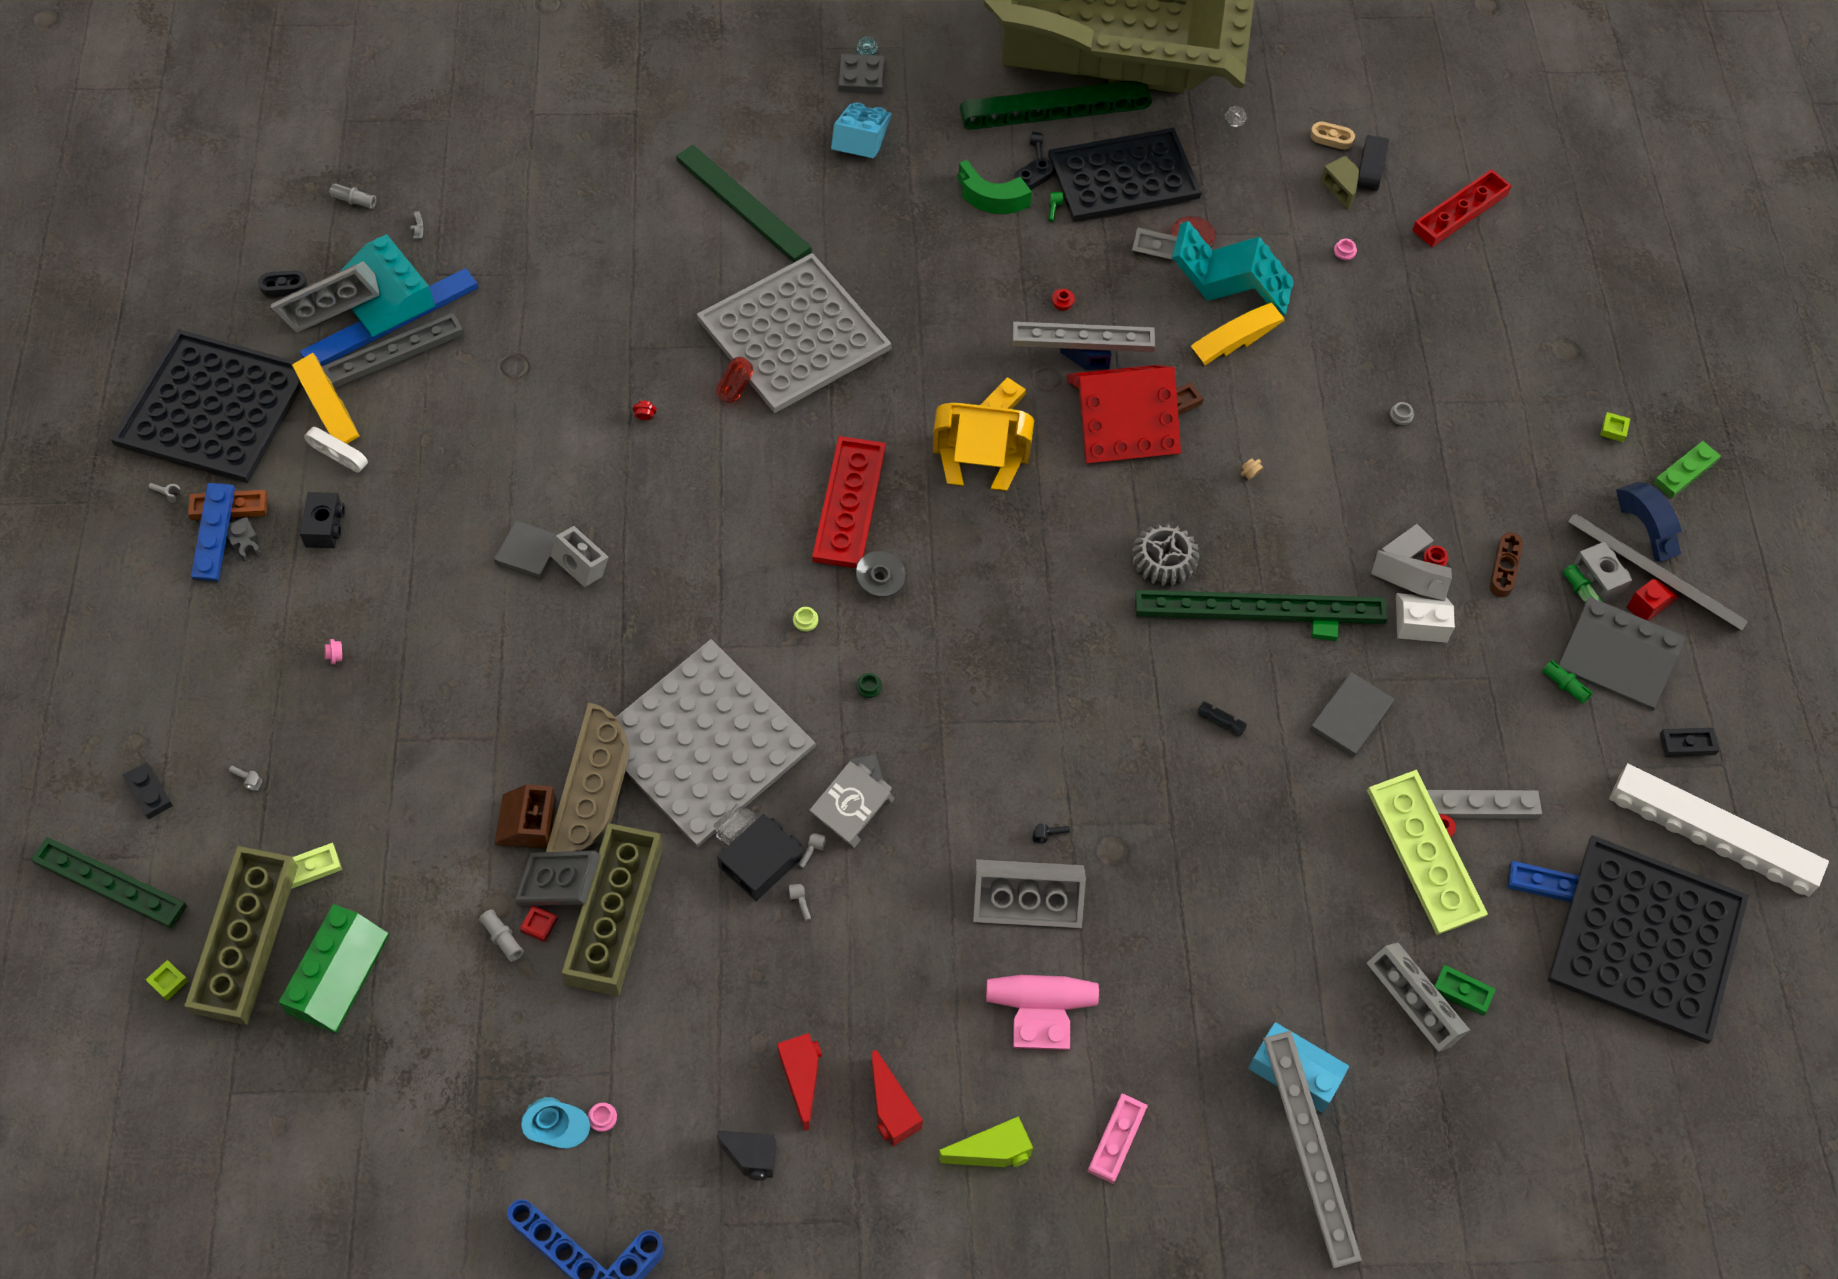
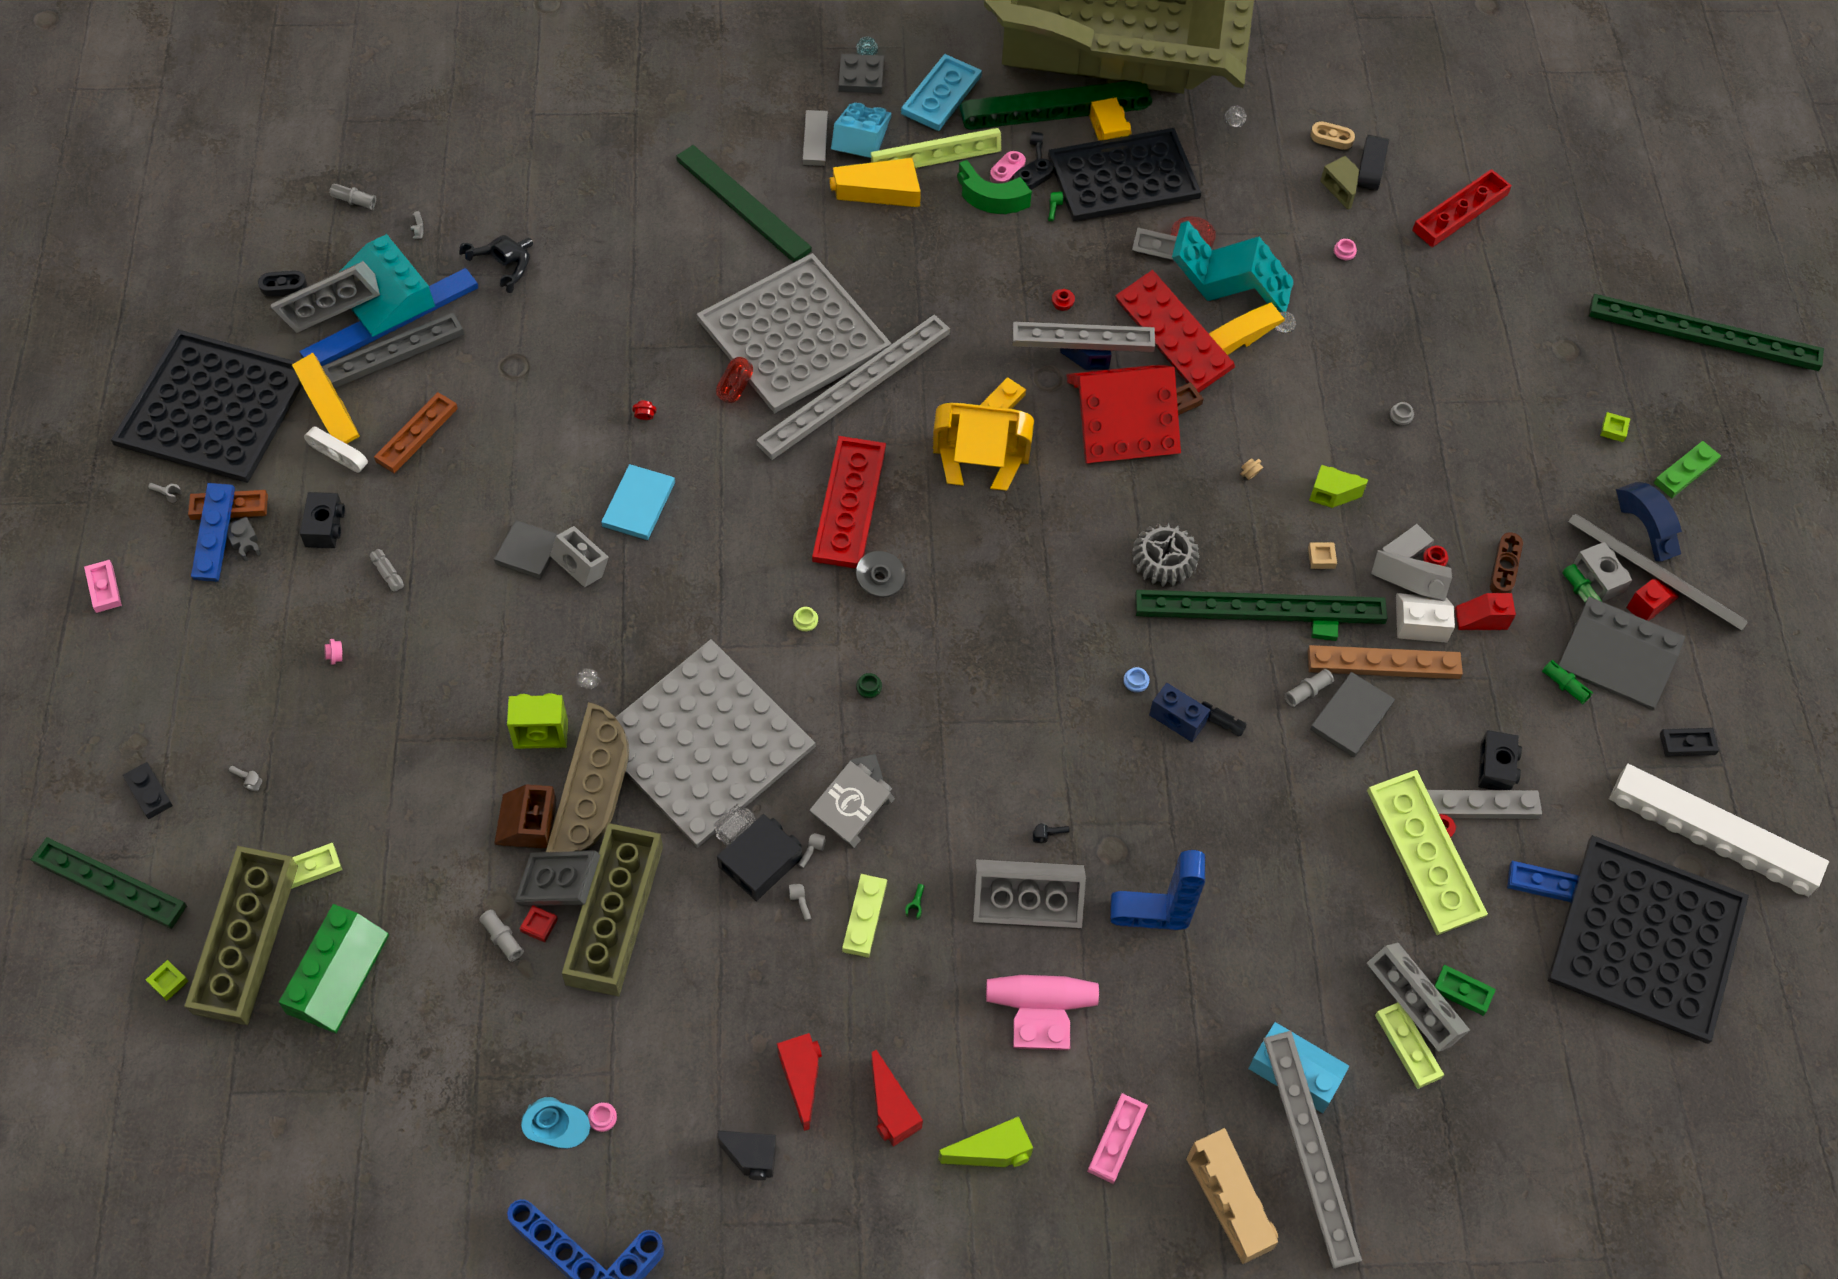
none -> bright pink plate [84,560,122,613]
none -> light grey axle [370,549,404,592]
none -> dark orange plate [374,392,458,474]
none -> black piece [459,235,533,293]
none -> lime brick [507,693,568,749]
none -> clear plate [575,669,602,689]
none -> medium azure tile [601,464,675,540]
none -> light grey plate [756,315,950,460]
none -> light grey tile [803,110,828,166]
none -> yellow slope [829,158,921,207]
none -> yellowish green plate [842,874,887,958]
none -> yellowish green plate [871,128,1001,168]
none -> medium azure plate [901,54,982,131]
none -> green hand [905,884,925,920]
none -> bright pink plate [990,151,1025,184]
none -> yellow brick [1089,98,1131,141]
none -> blue beam [1110,850,1205,930]
none -> red plate [1115,270,1235,392]
none -> light blue plate [1124,667,1149,692]
none -> dark blue brick [1149,683,1210,742]
none -> tan wedge [1186,1128,1278,1264]
none -> clear plate [1274,312,1296,334]
none -> light grey pin [1284,669,1334,707]
none -> medium nougat plate [1307,645,1463,679]
none -> tan plate [1308,542,1337,569]
none -> lime slope [1309,465,1368,508]
none -> yellowish green plate [1375,1003,1444,1089]
none -> red slope [1455,593,1516,630]
none -> black brick [1478,730,1522,790]
none -> dark green plate [1588,294,1824,371]

